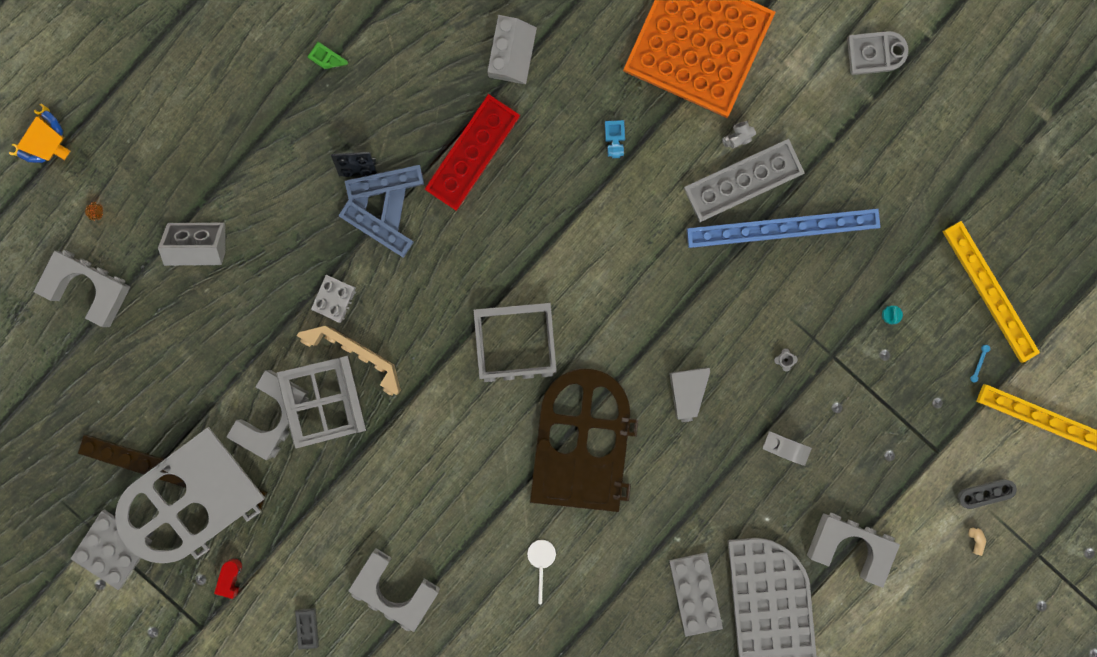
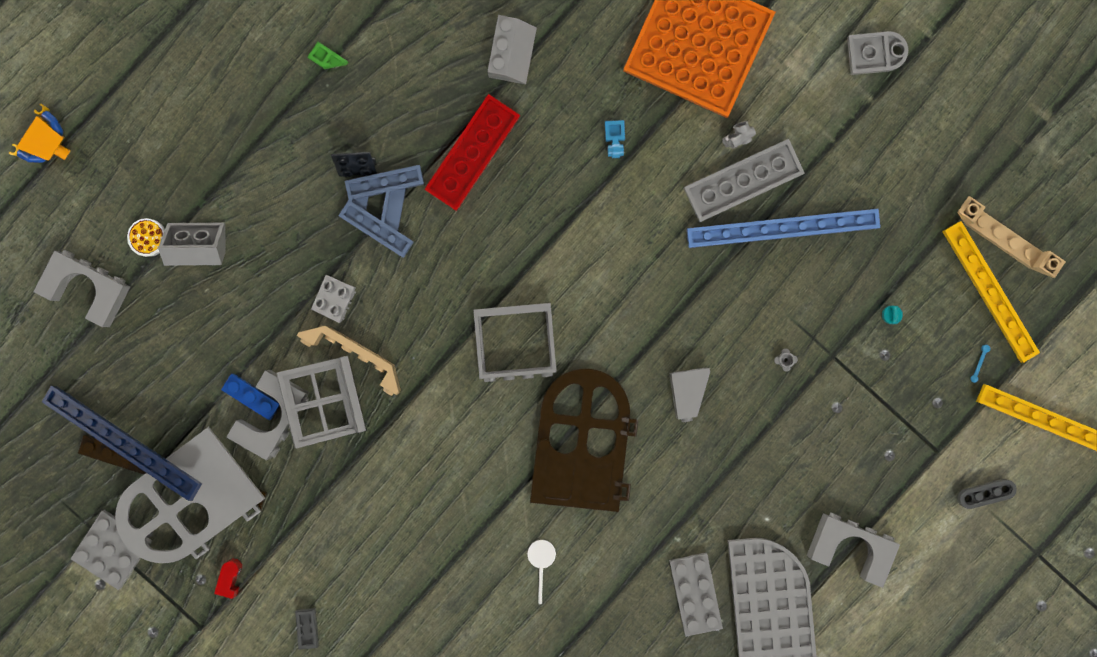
clear orange plate [85,202,103,221] -> none
light grey arch [349,548,440,632] -> none
light grey brick [763,431,812,466] -> none
tan arm [968,527,986,556] -> none
none -> dark blue plate [42,385,202,501]
none -> tile [127,218,165,257]
none -> blue plate [221,374,280,420]
none -> tan slope [957,196,1066,278]

